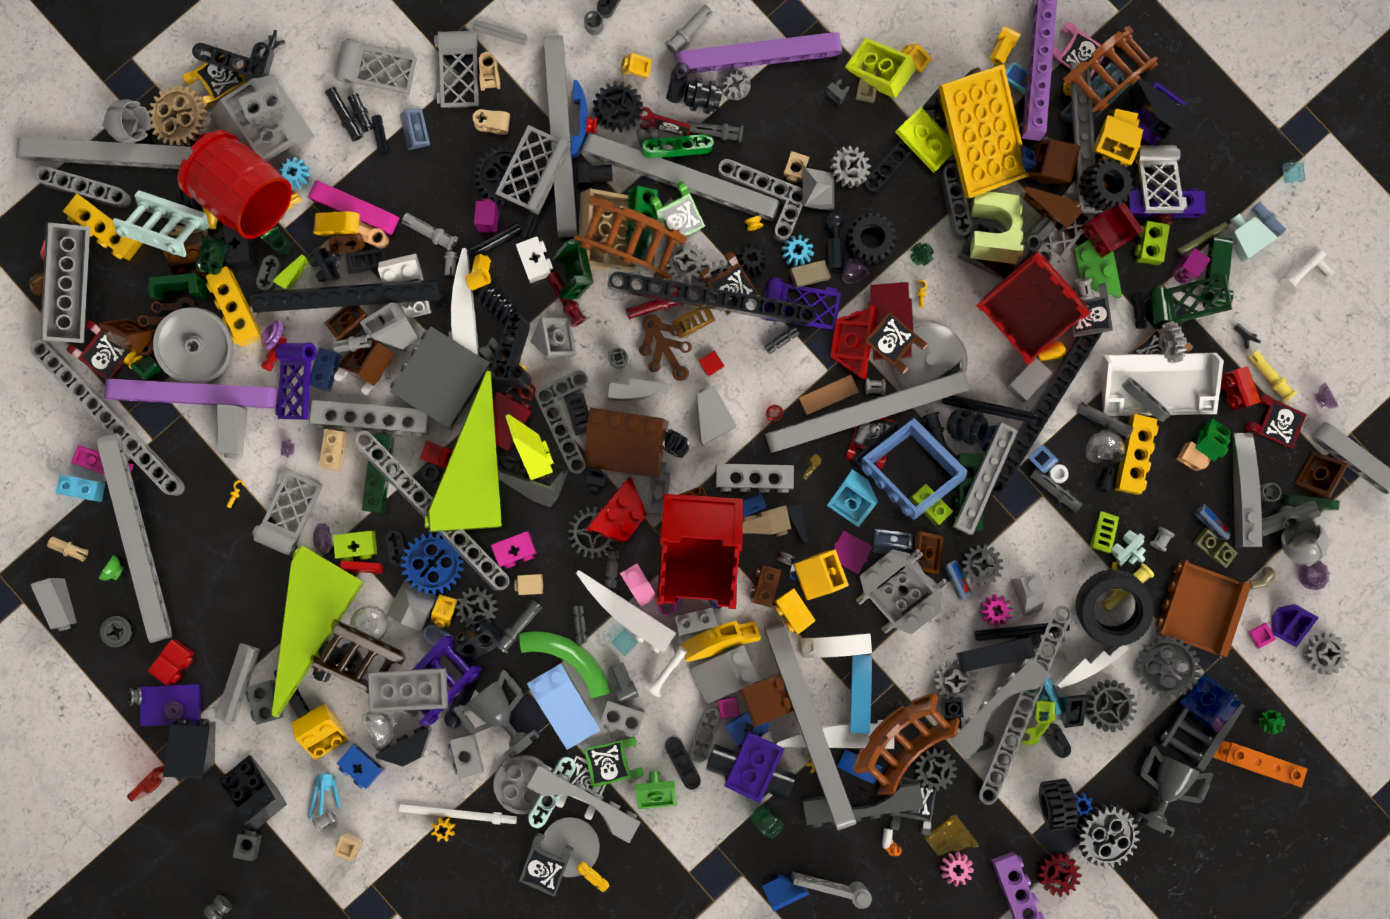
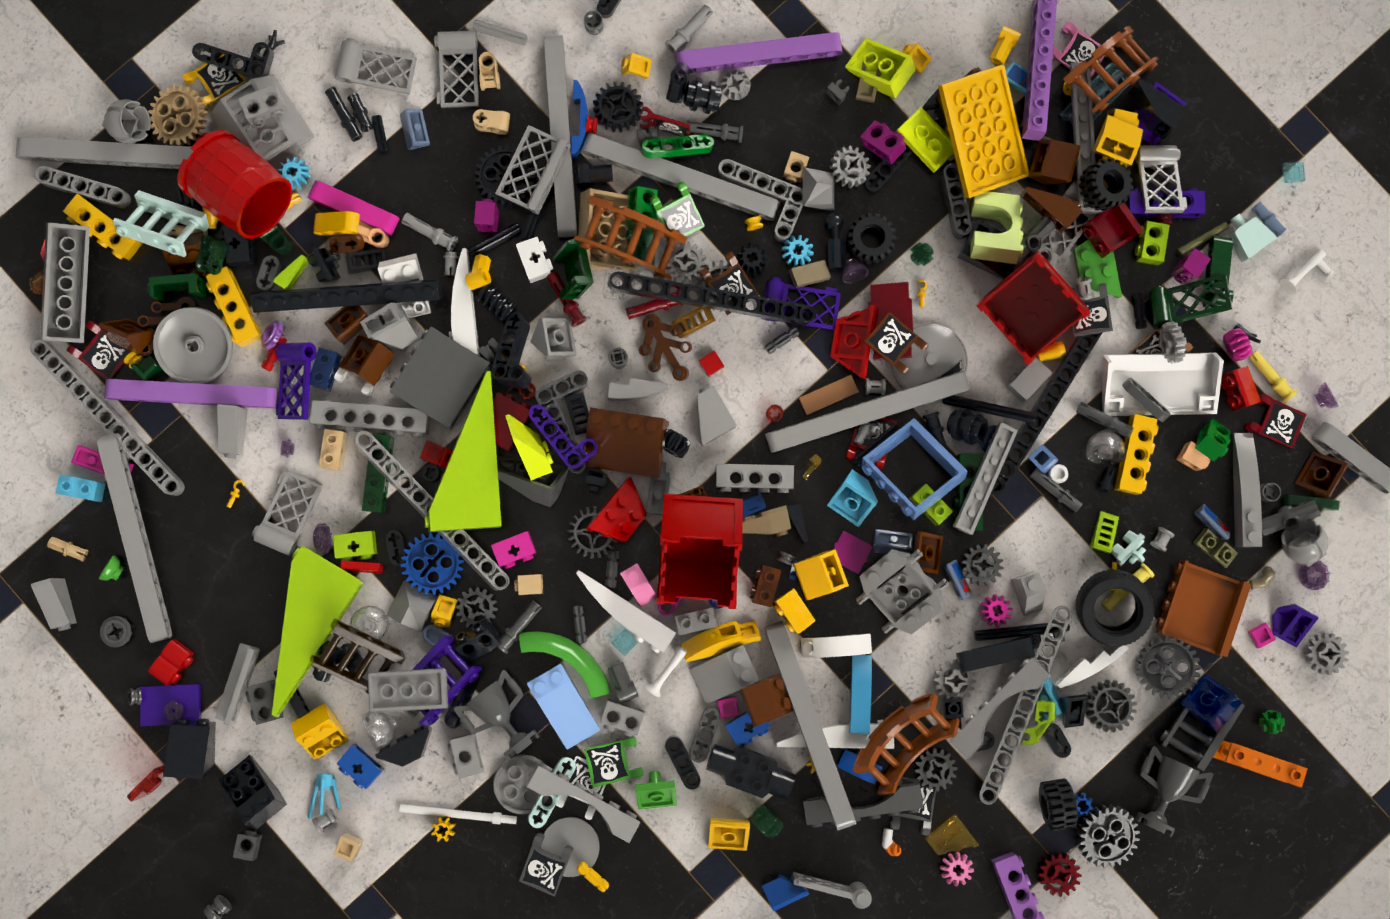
light grey axle [333,335,372,353] -> none
dark purple tile [724,731,785,803] -> none
dark blue slope [1019,145,1037,173] -> none
none -> dark purple beam [529,404,598,469]
none -> yellow slope [708,817,750,851]
none -> magenta brick [860,120,906,165]
none -> dark pink gear [1223,328,1252,362]

